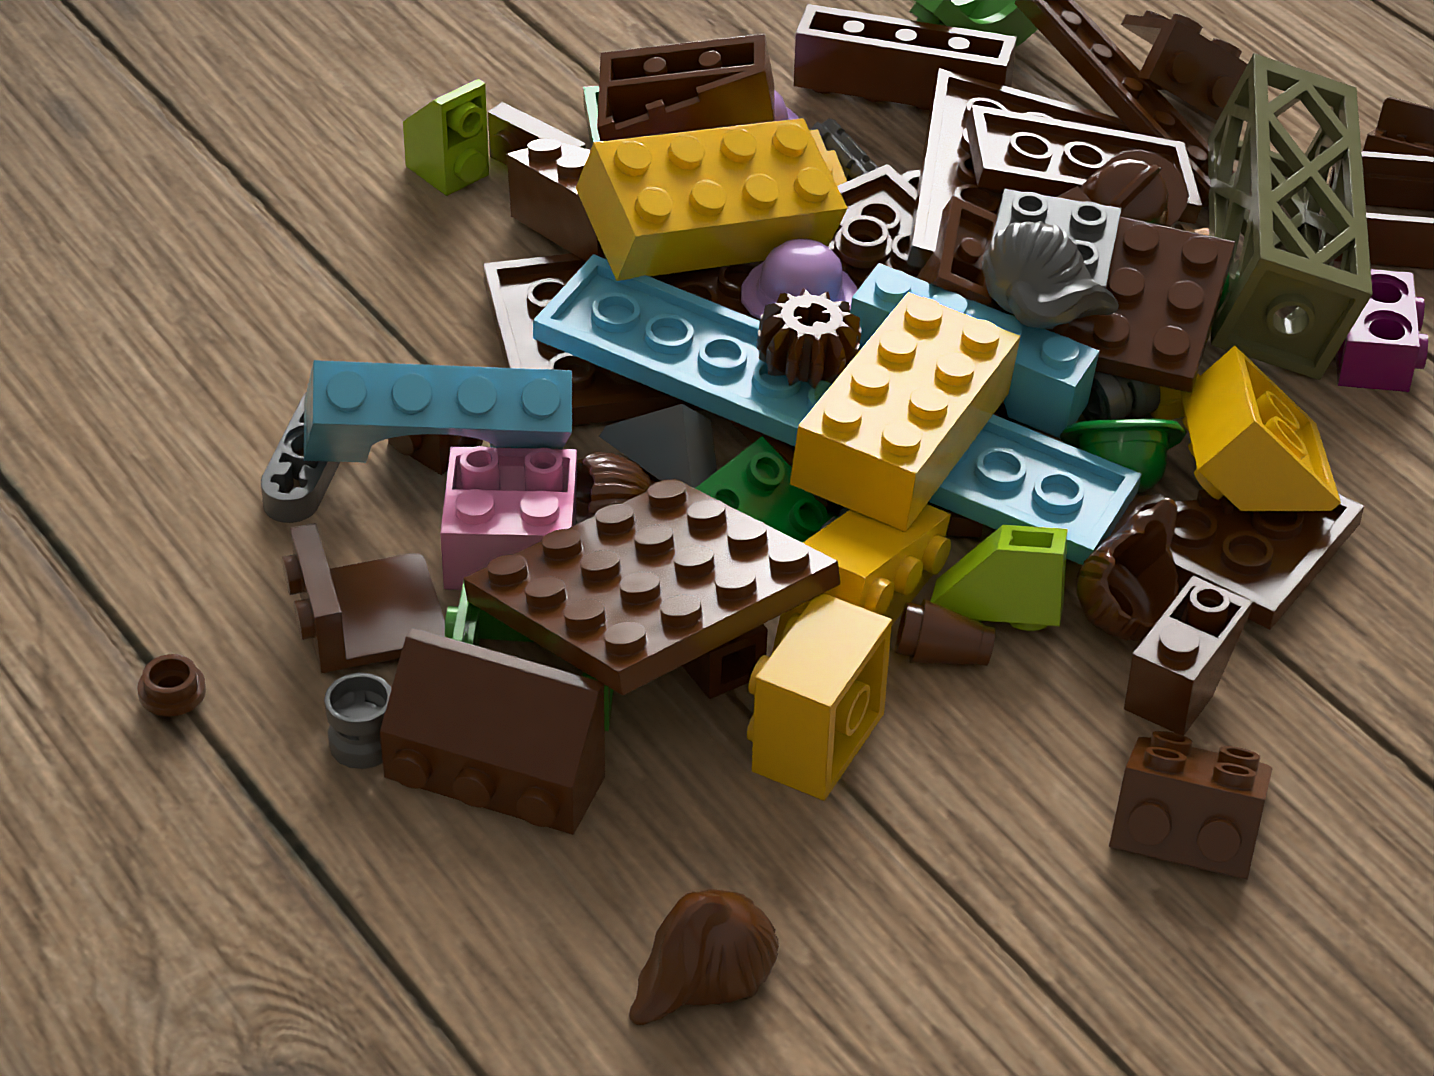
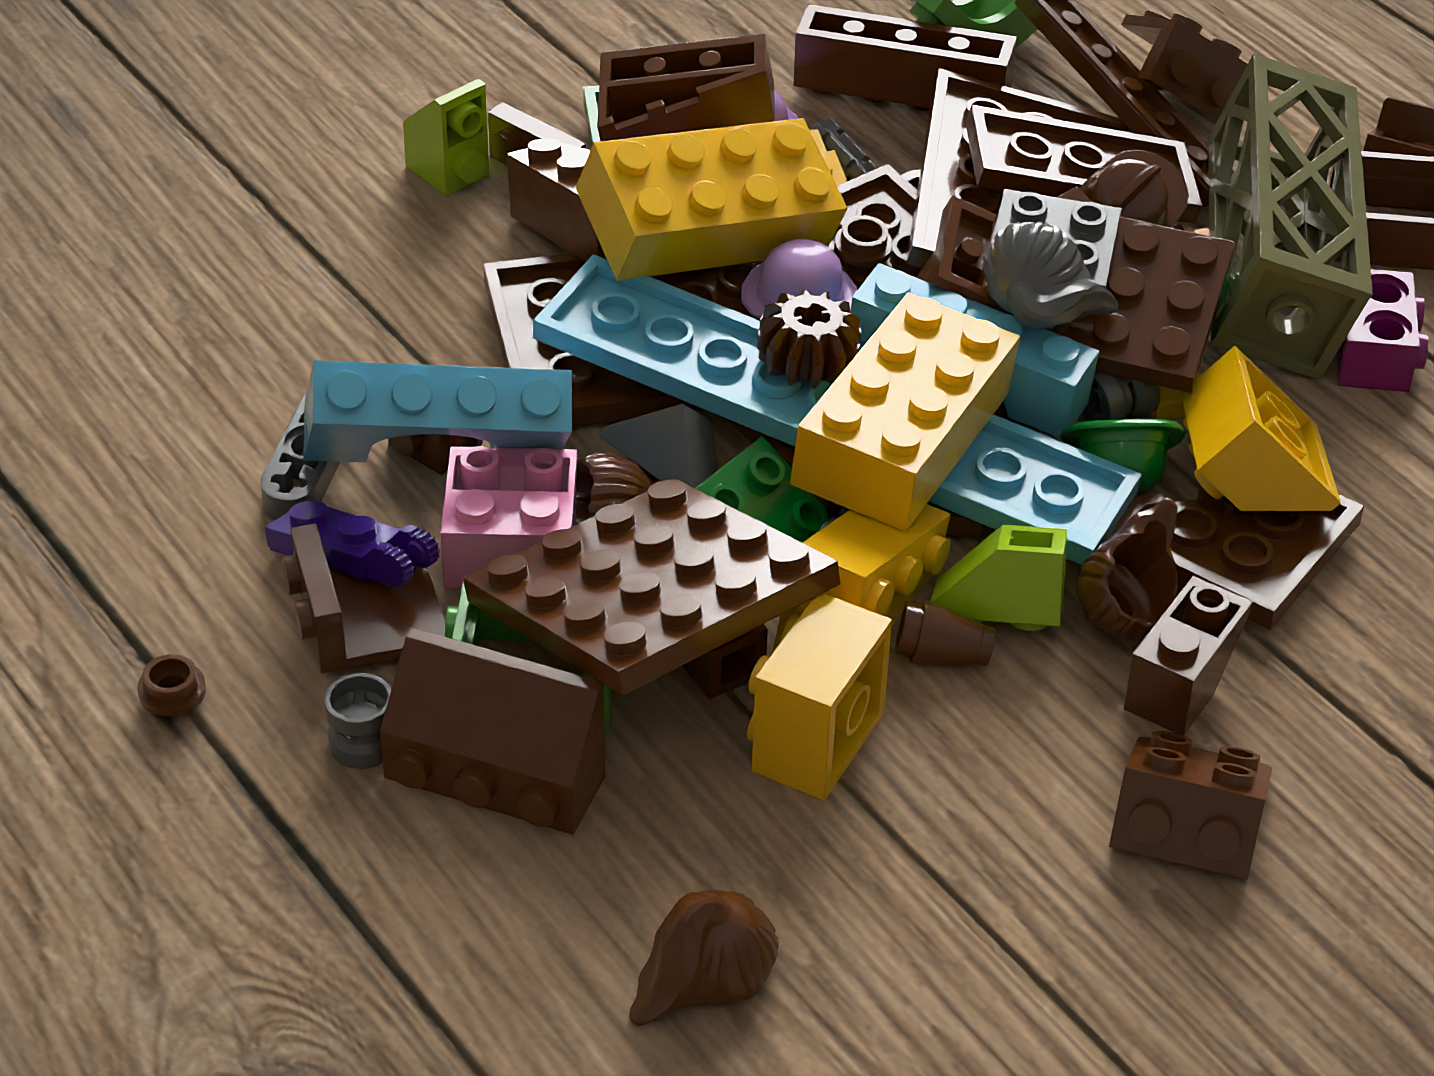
none -> dark purple hinge [265,500,441,587]

